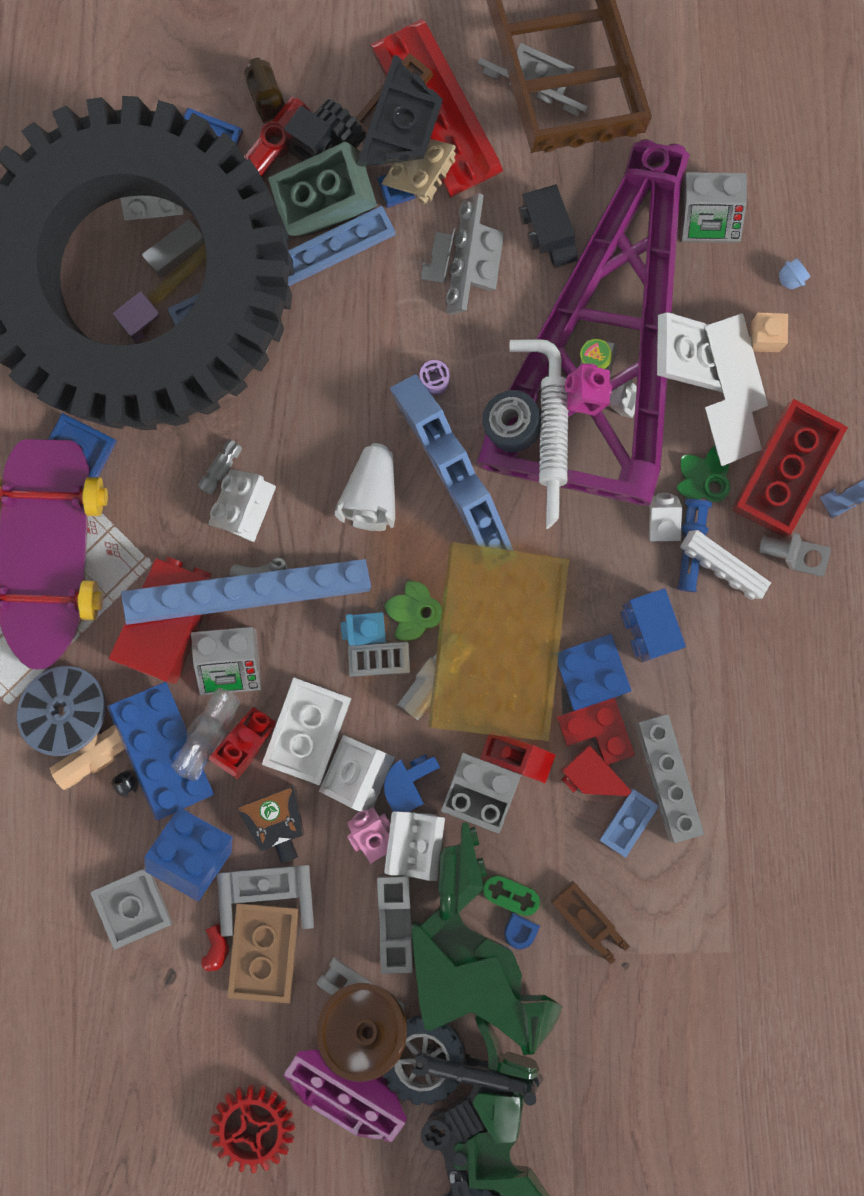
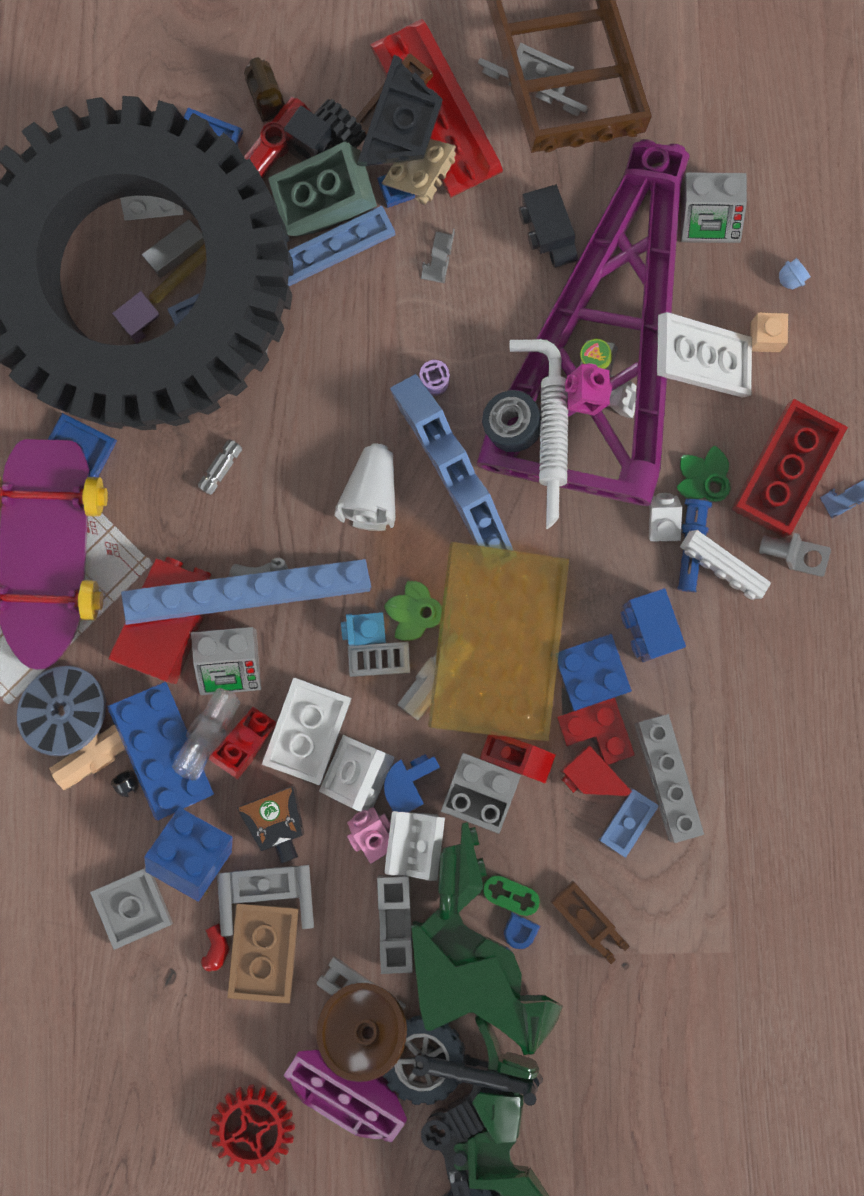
white bracket [208,470,276,542] -> none
light grey bracket [446,193,504,315] -> none
white sticker [705,313,768,466] -> none

